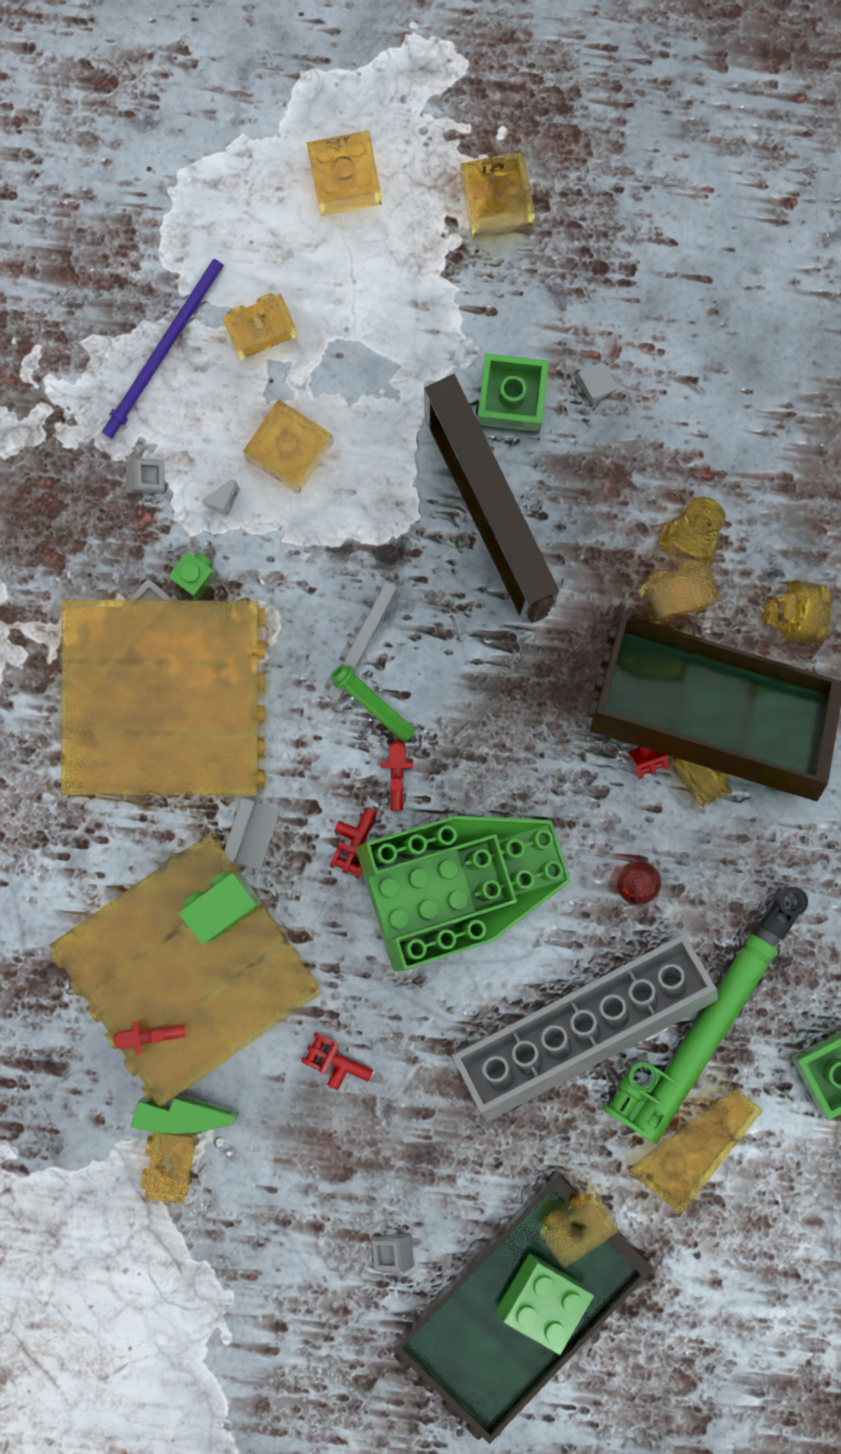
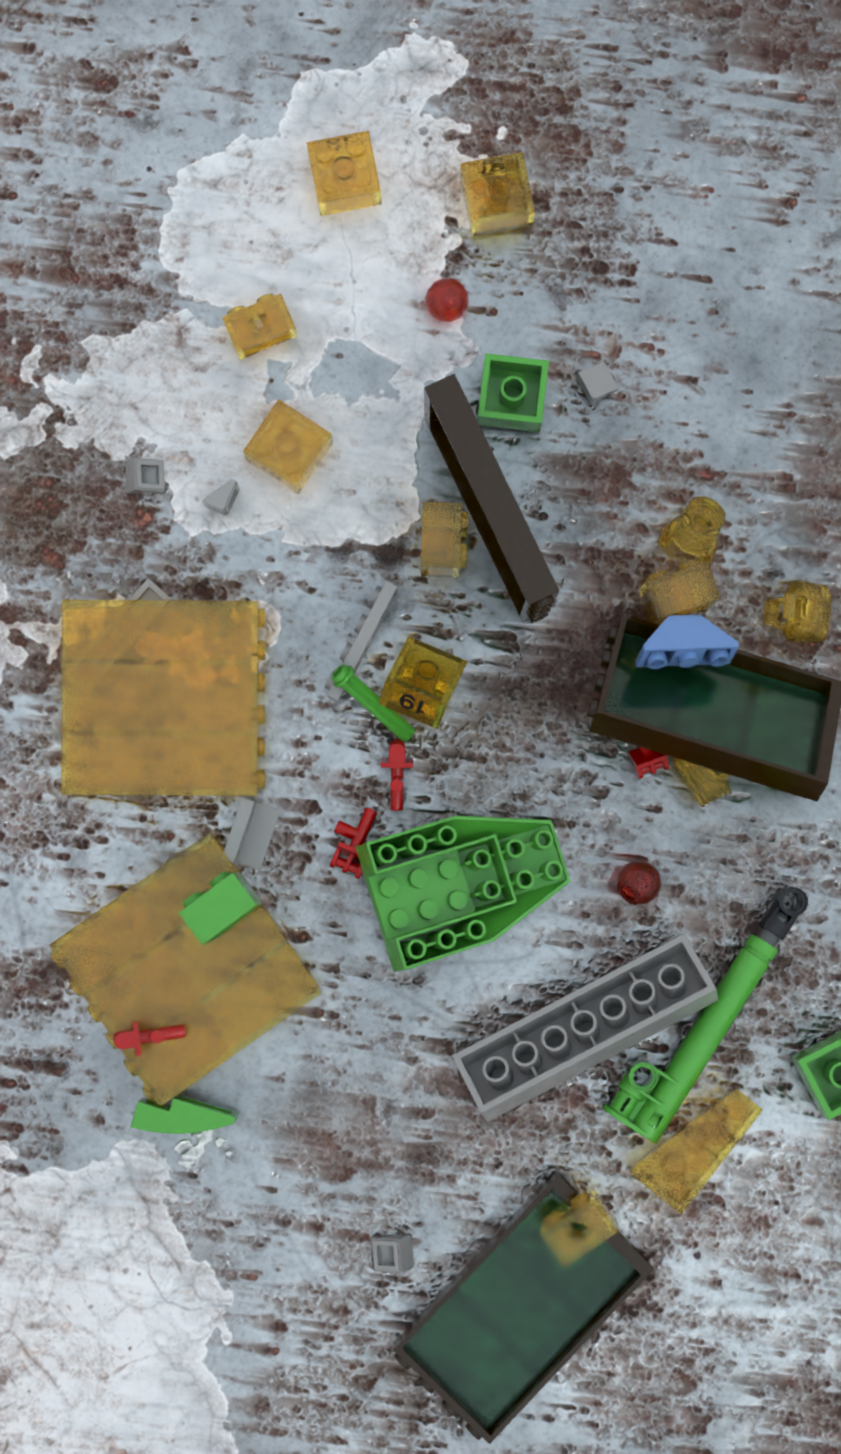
dark purple bar [102,259,224,439] -> none
clear yellow brick [141,1132,197,1204] -> none
bright green brick [168,551,217,601] -> none
red arm [301,1032,373,1090] -> none
bright green brick [496,1253,594,1355] -> none
none -> clear yellow brick [378,636,468,729]
none -> clear yellow brick [421,502,468,577]
none -> clear red piece [425,278,469,322]
none -> medium blue slope [635,615,739,669]

